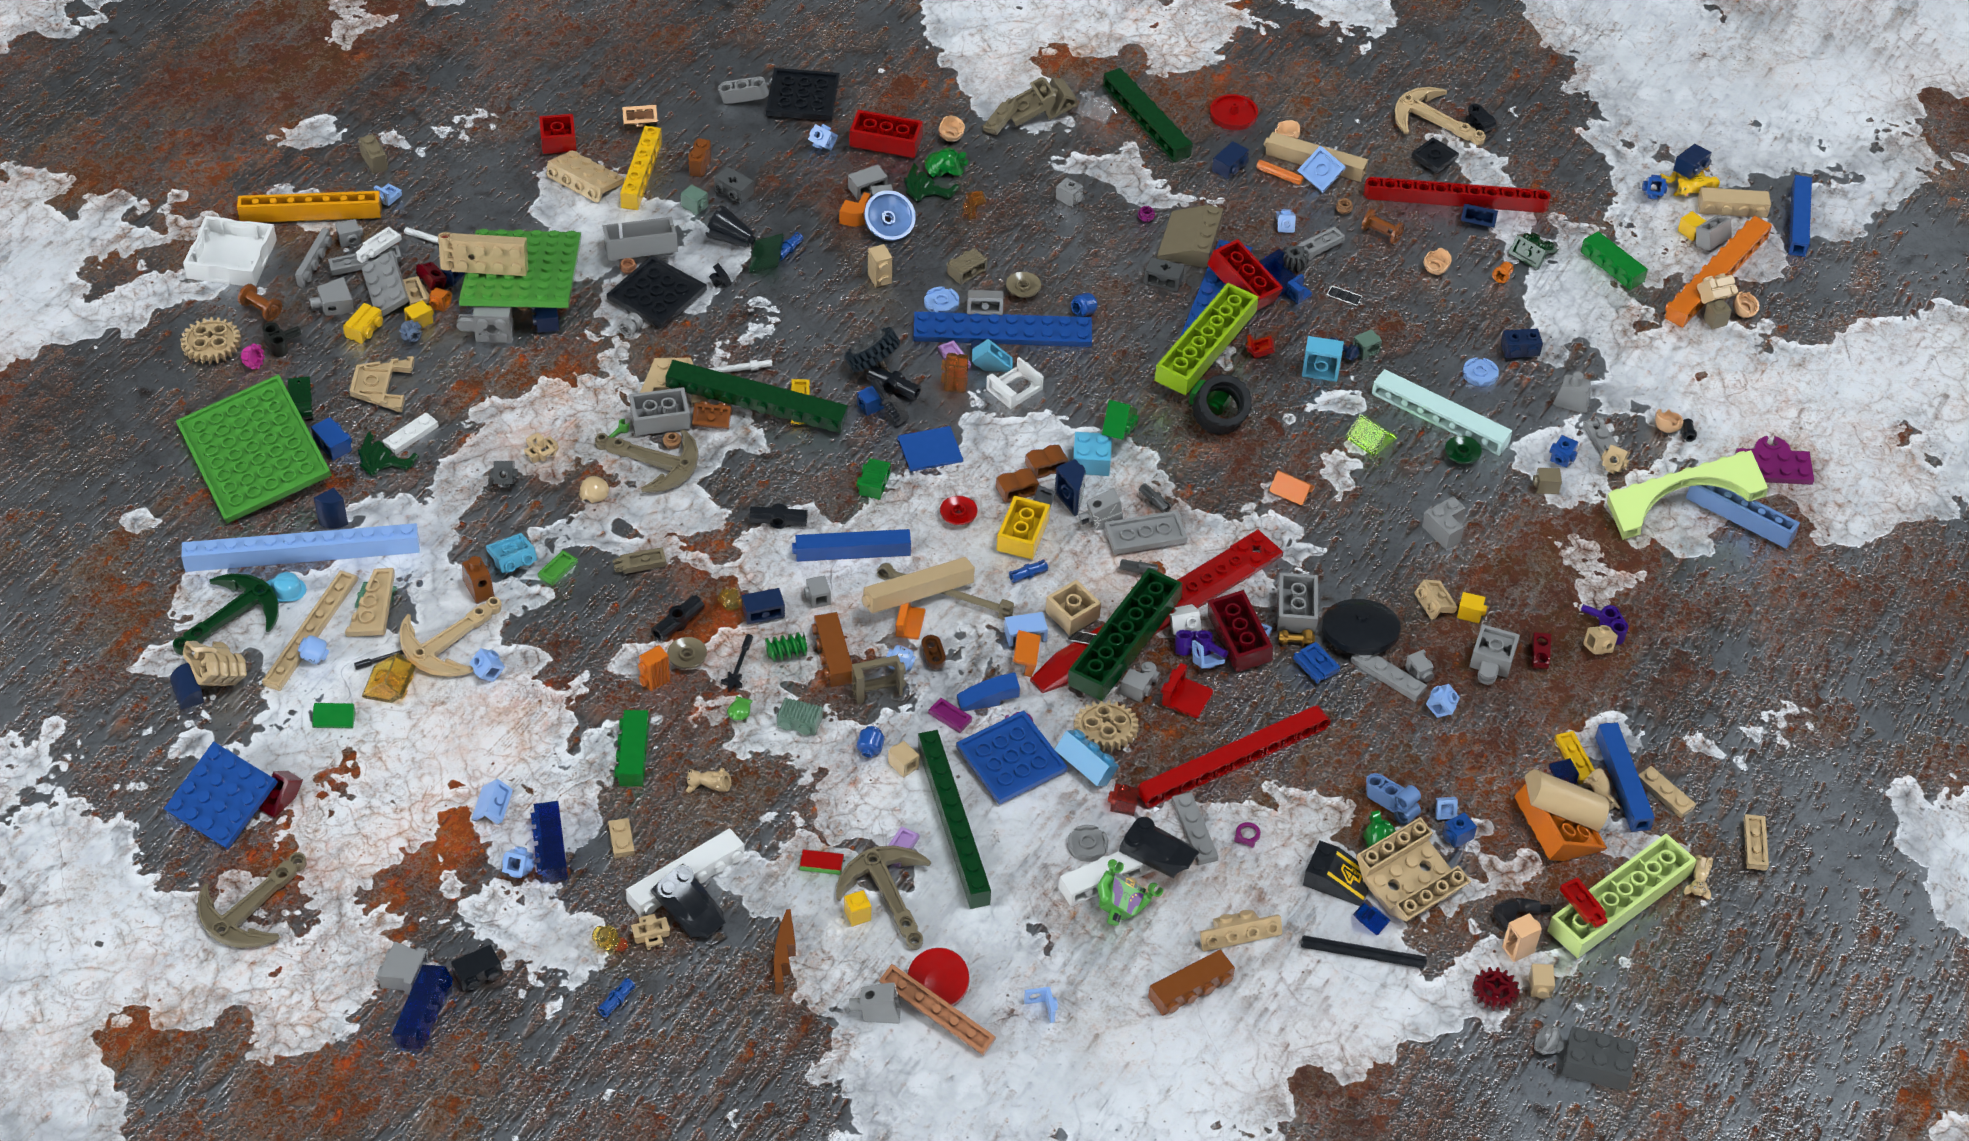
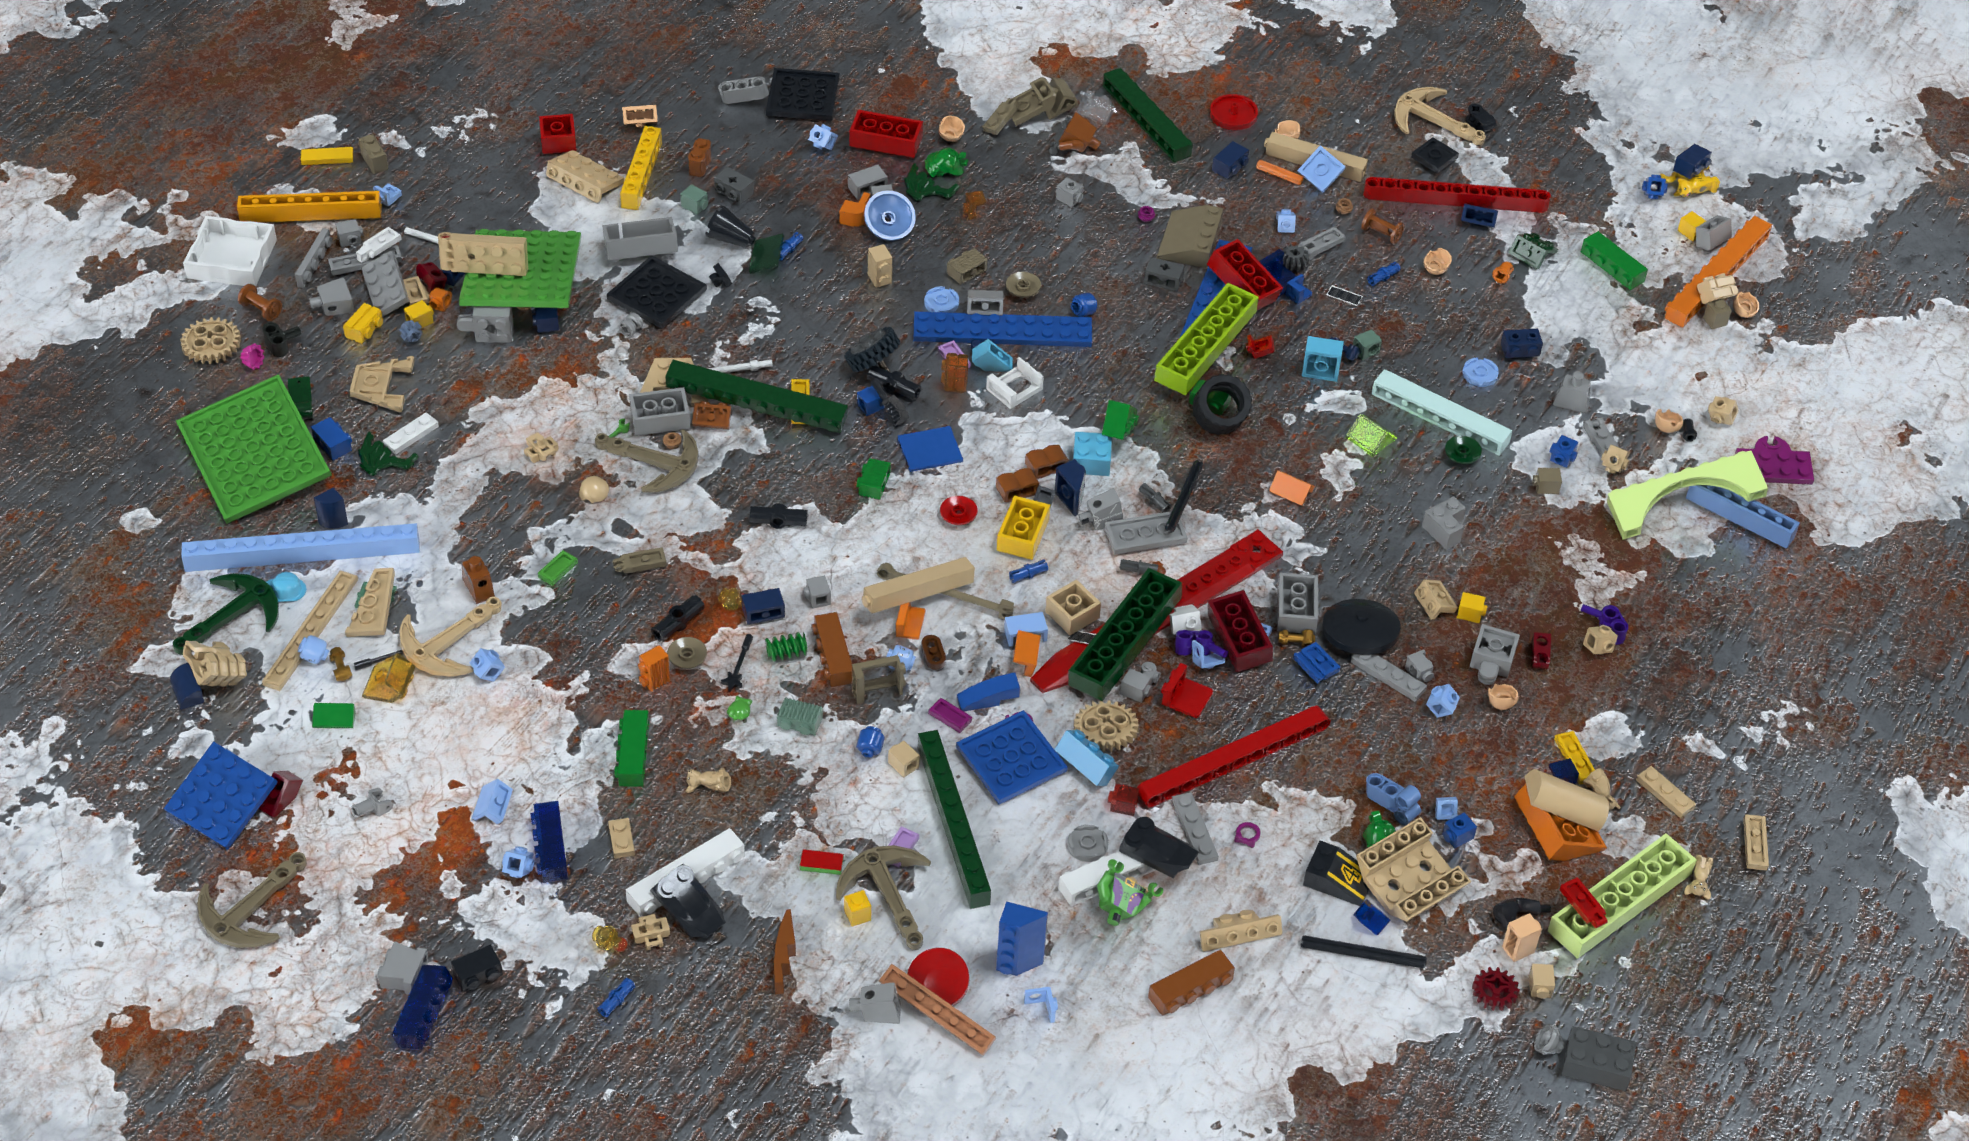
medium azure plate [486,533,537,573] -> none
dark grey brick [490,461,518,487] -> none
nougat plate [619,258,637,274] -> none
blue brick [792,529,911,562] -> none
blue brick [1595,722,1655,832] -> none
tan brick [1698,187,1771,218] -> none
blue brick [1788,175,1812,257] -> none
none -> yellow tile [301,147,354,165]
none -> pearl gold bar [329,647,352,681]
none -> light grey piece [351,788,393,818]
none -> blue slope [996,901,1048,976]
none -> dark orange torso [1049,112,1101,155]
none -> black axle [1165,460,1203,533]
none -> blue pin [1367,262,1401,286]
none -> light nougat hair [1488,684,1519,710]
none -> tan brick [1708,396,1739,425]

